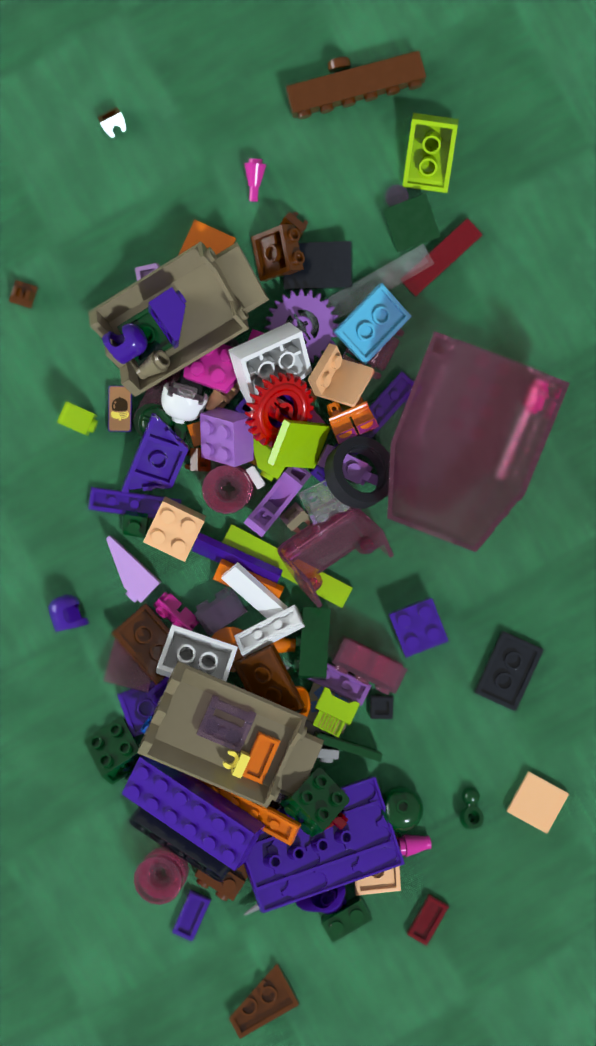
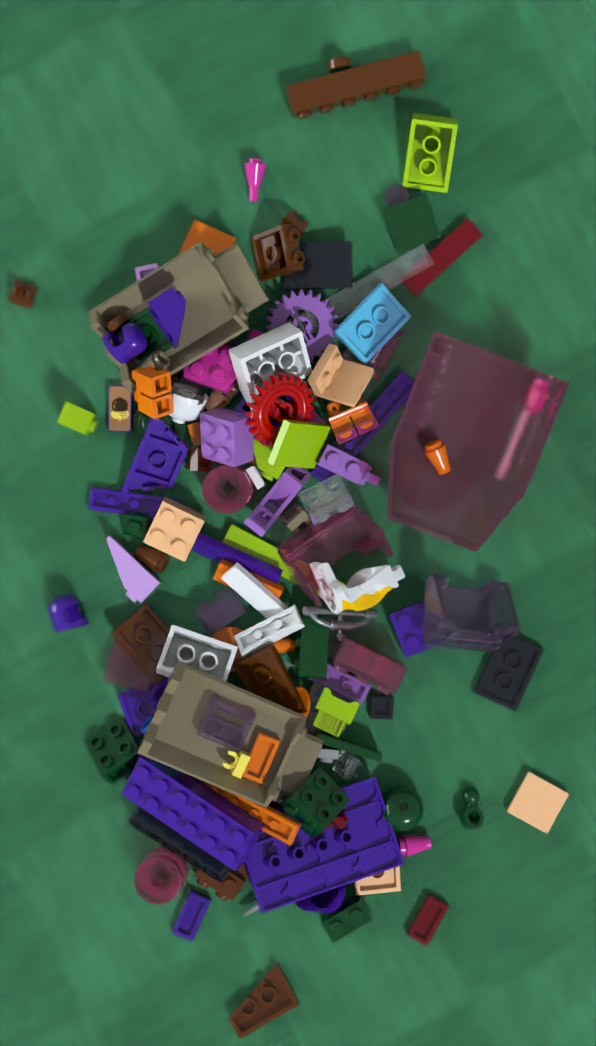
tile [97,107,126,137] -> none
dark pink hinge [153,592,199,631] -> none
black tyre [324,436,396,509] -> none
none -> reddish brown tile [105,311,128,332]
none -> orange hips [132,365,174,419]
none -> reddish brown cone [134,545,170,573]
none -> flat silver piece [302,606,378,641]
none -> white hips [309,562,405,614]
none -> clear tile [332,750,363,781]
none -> clear purple windscreen [422,573,521,651]
none -> orange cone [424,439,451,475]

